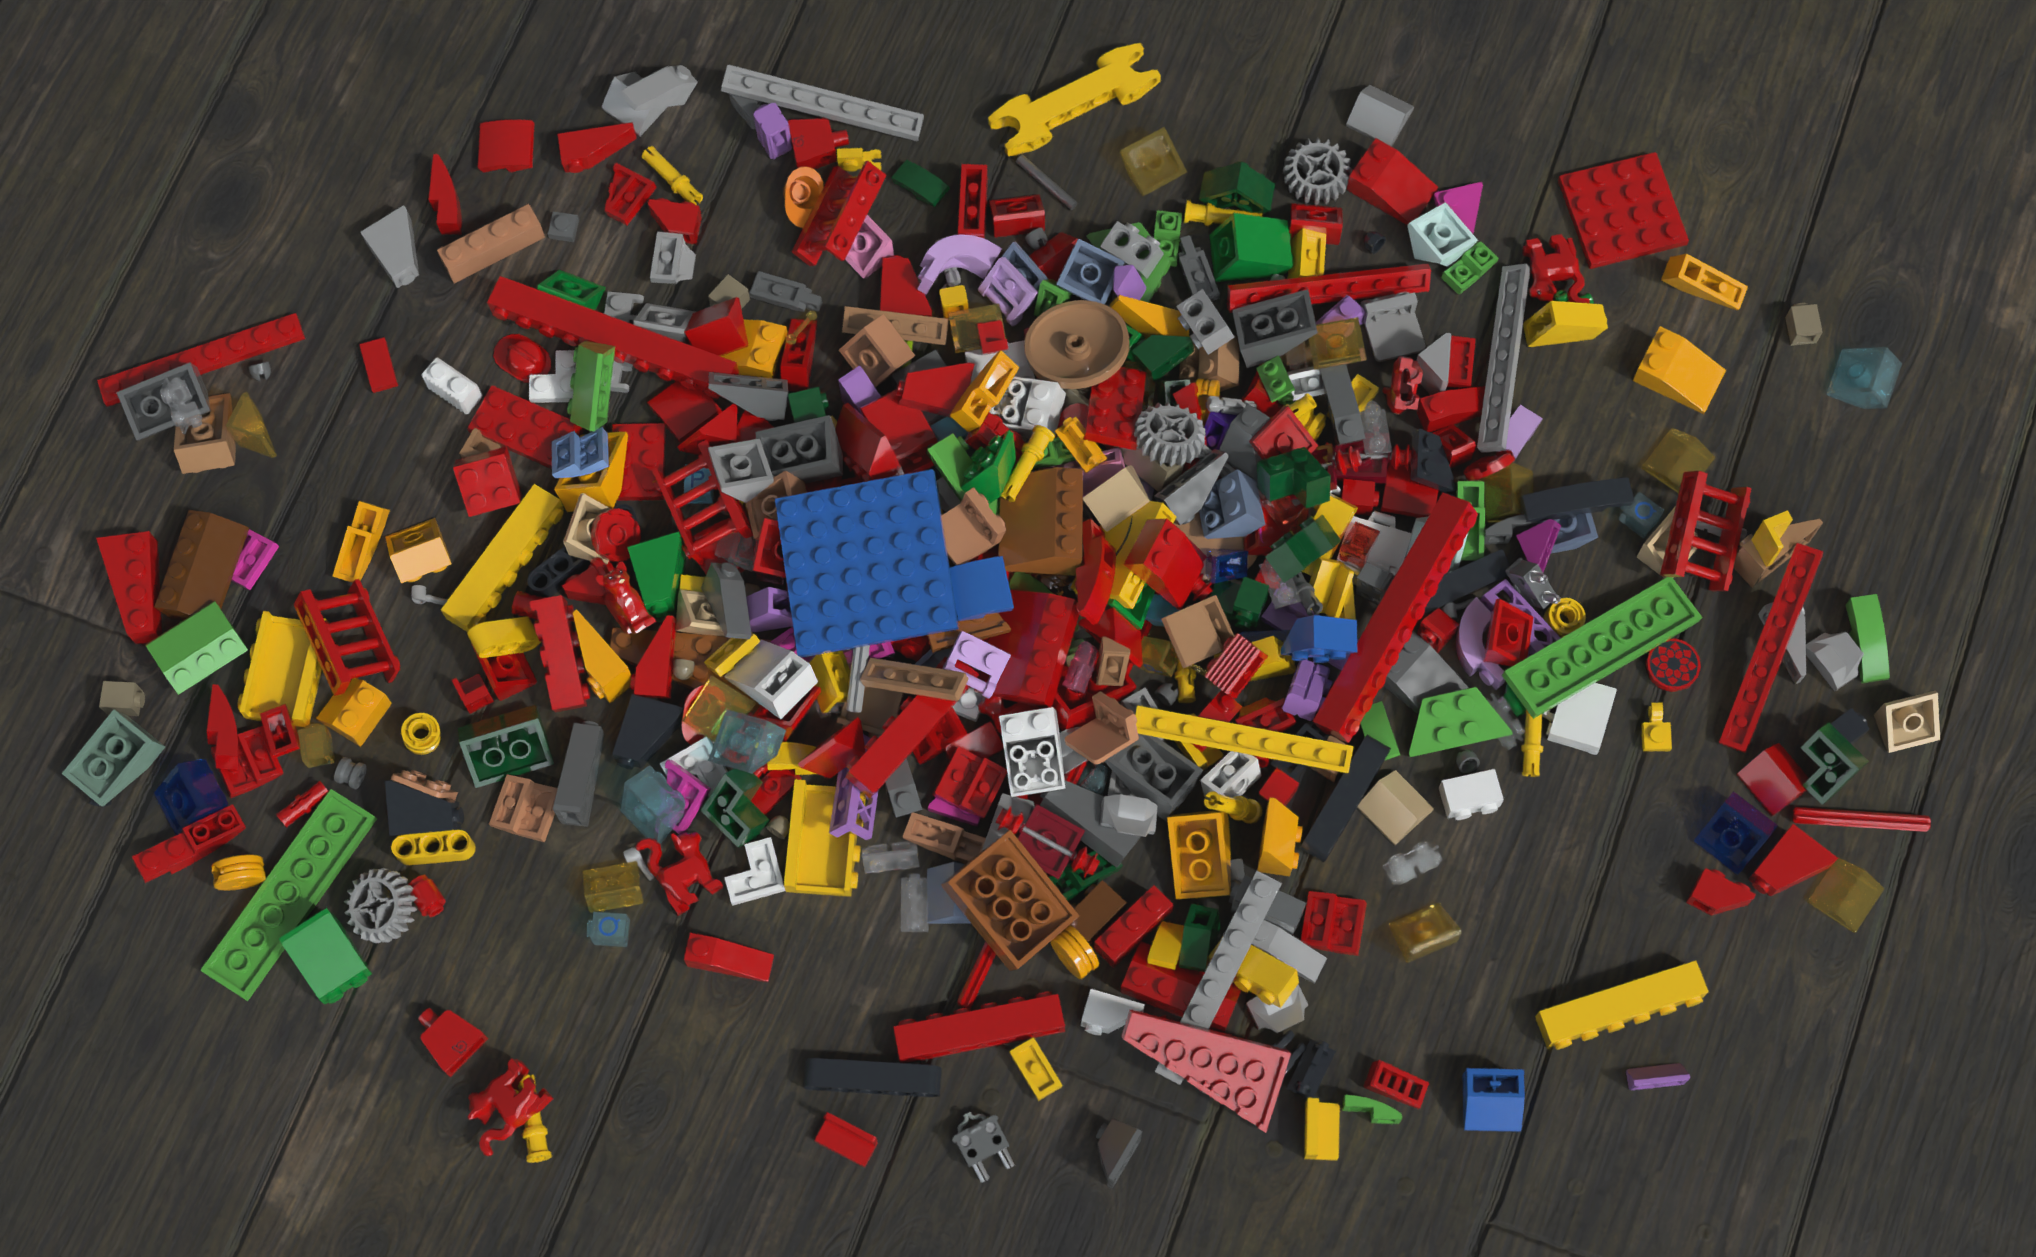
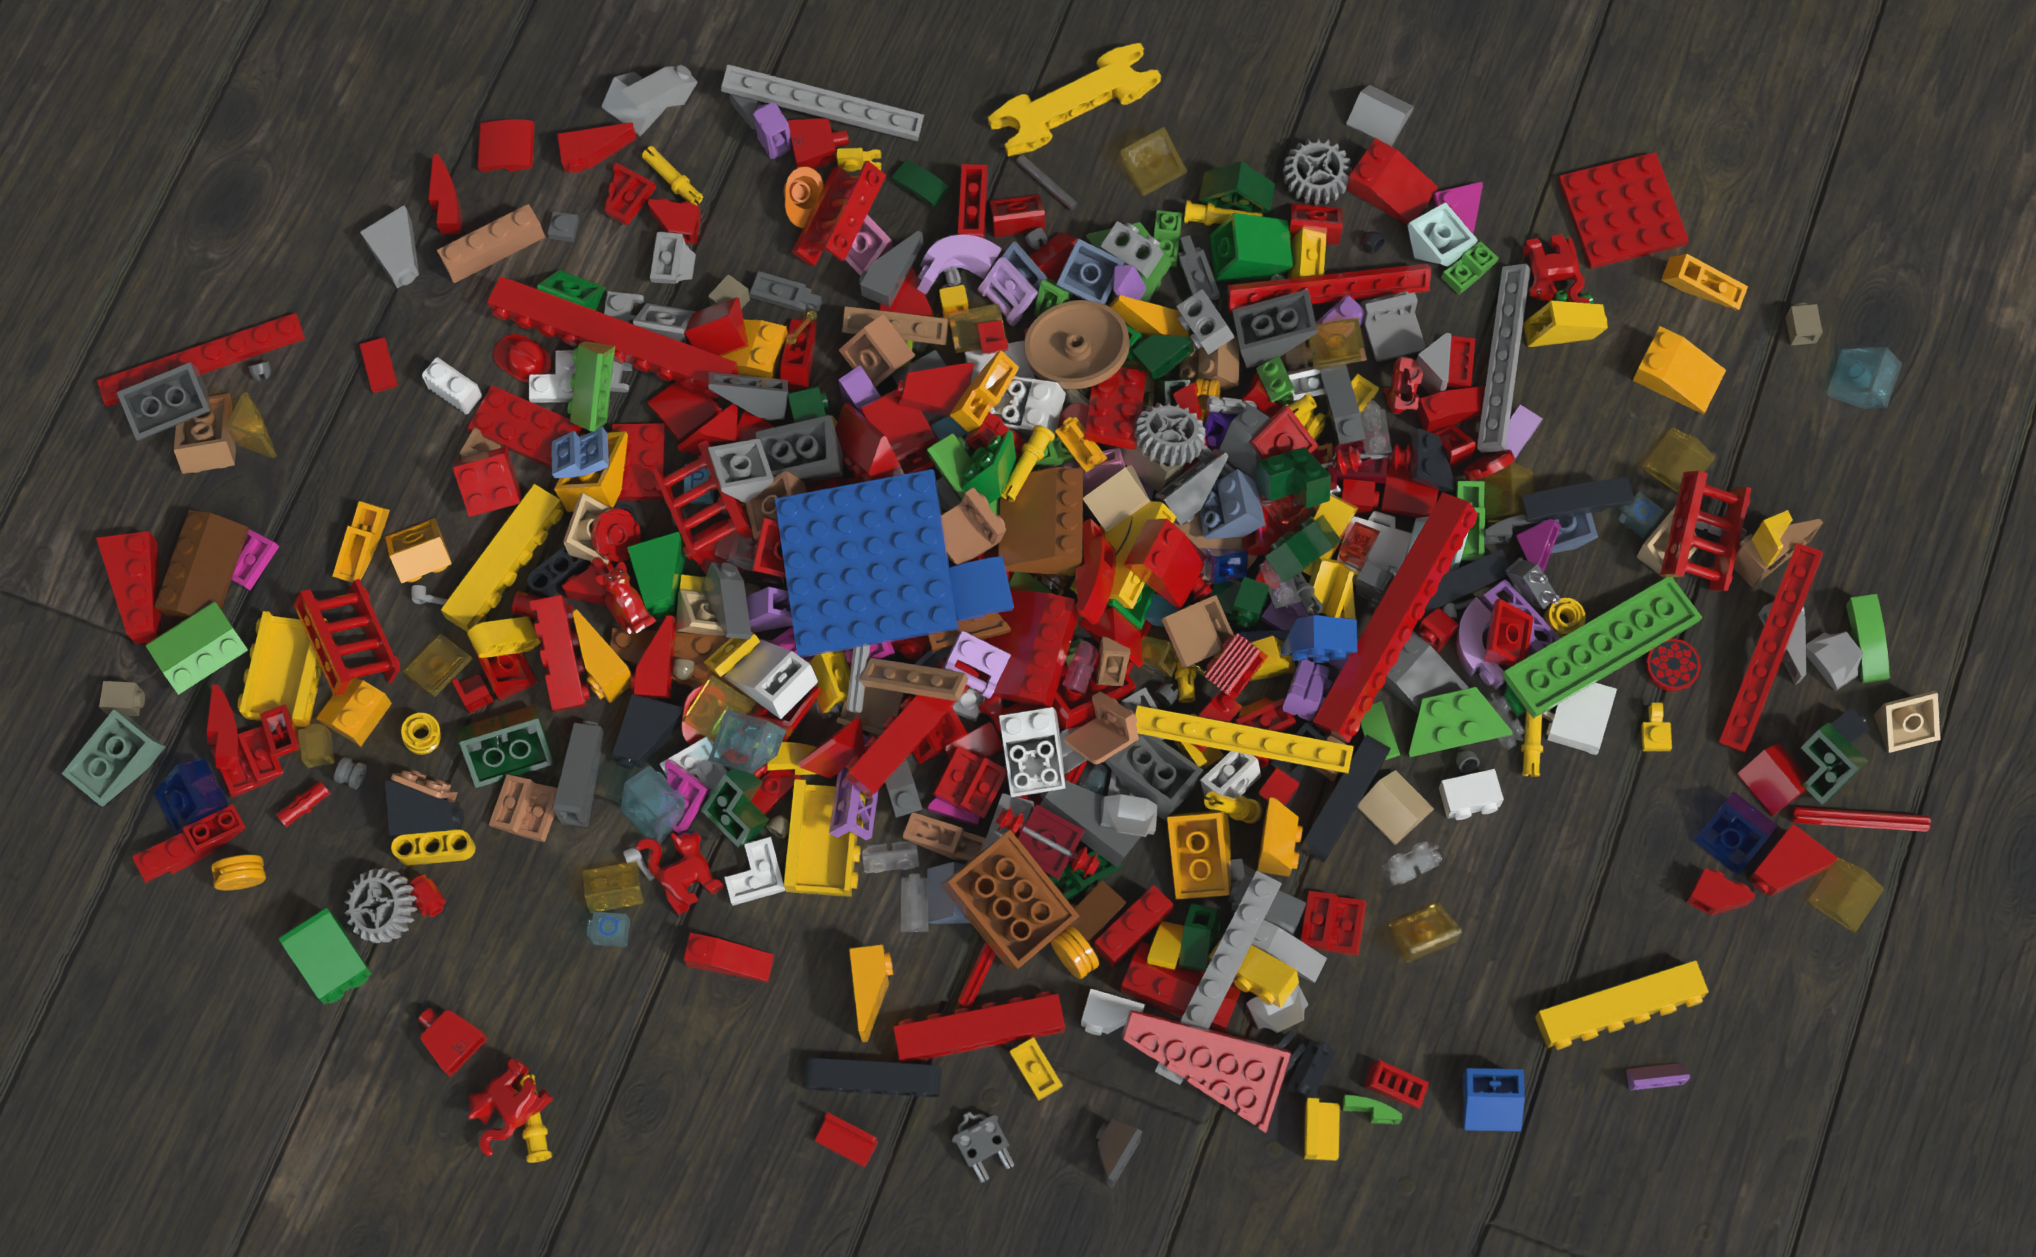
clear hinge [160,377,203,434] -> none
bright green plate [200,789,377,1001] -> none
none -> clear yellow slope [403,633,473,697]
none -> light orange slope [850,945,893,1042]
none -> dark grey slope [859,231,923,308]

